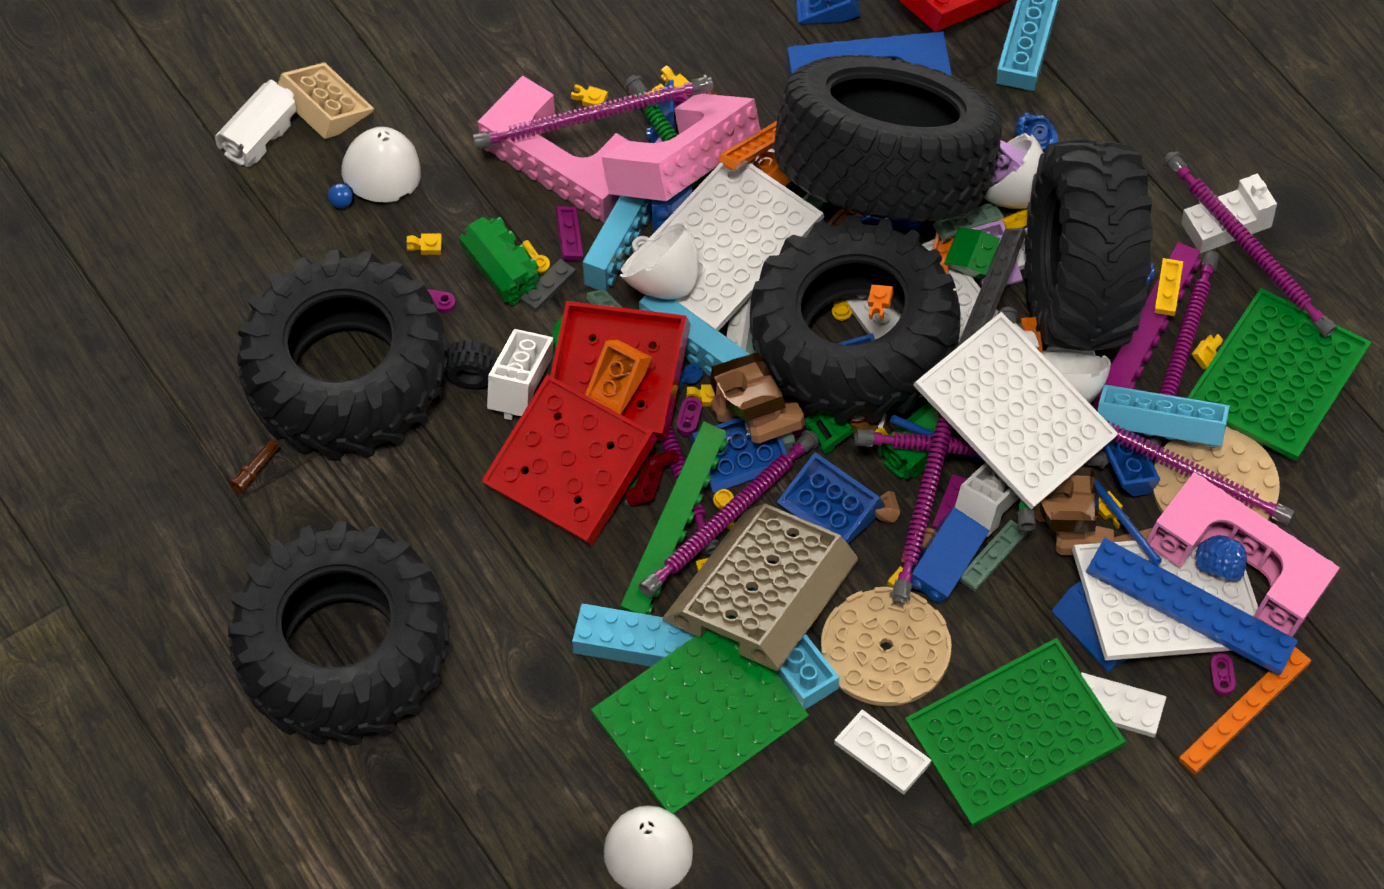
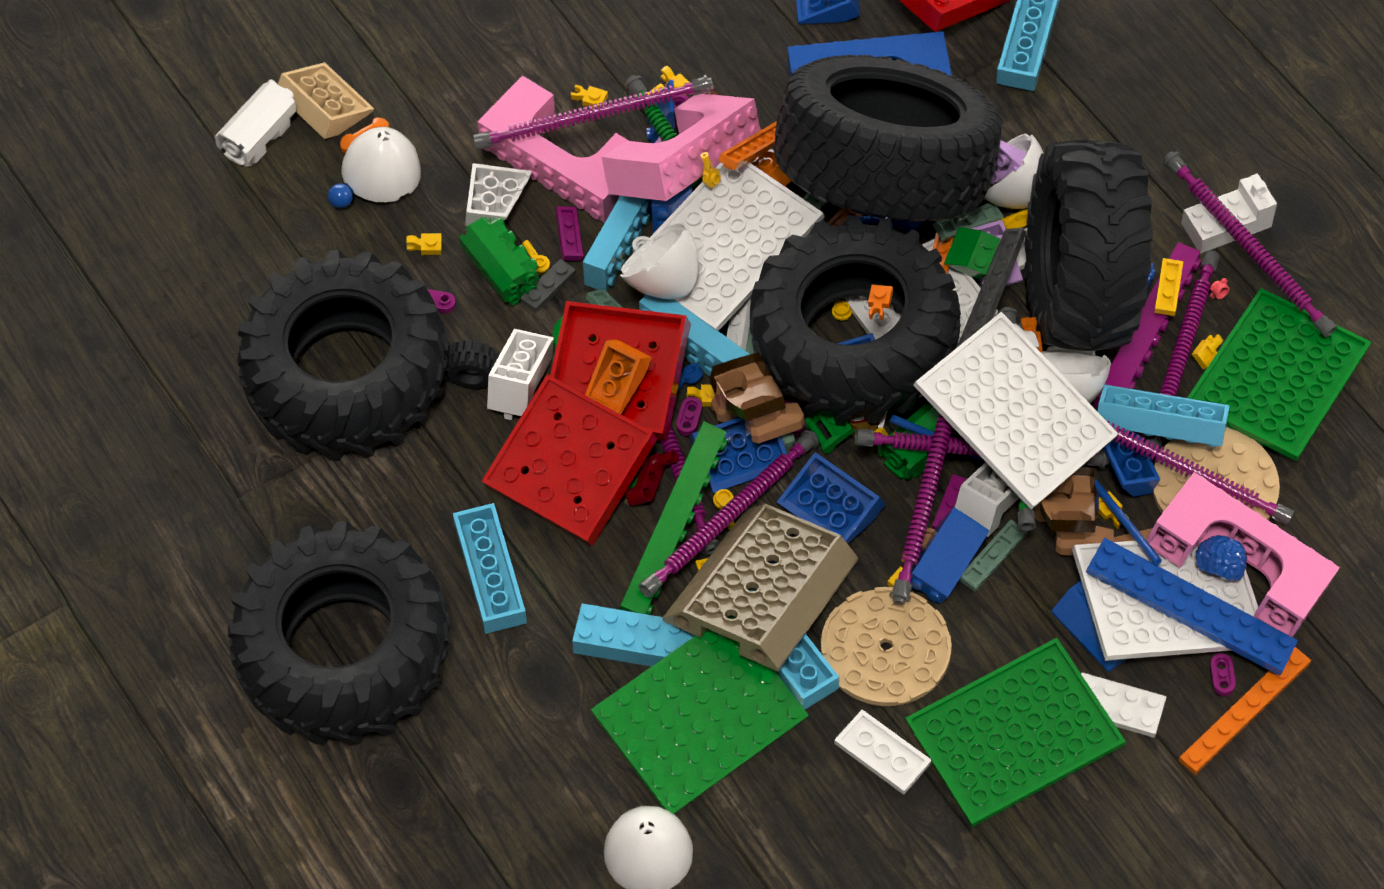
reddish brown pin [228,439,280,494] -> none
medium nougat plate [875,491,900,523] -> none
blue hair [1014,112,1059,153] -> none
none -> orange bar [340,118,389,154]
none -> medium azure brick [453,503,527,634]
none -> white wedge [465,163,532,226]
none -> yellow plate [700,152,721,188]
none -> coral plate [1210,278,1230,299]

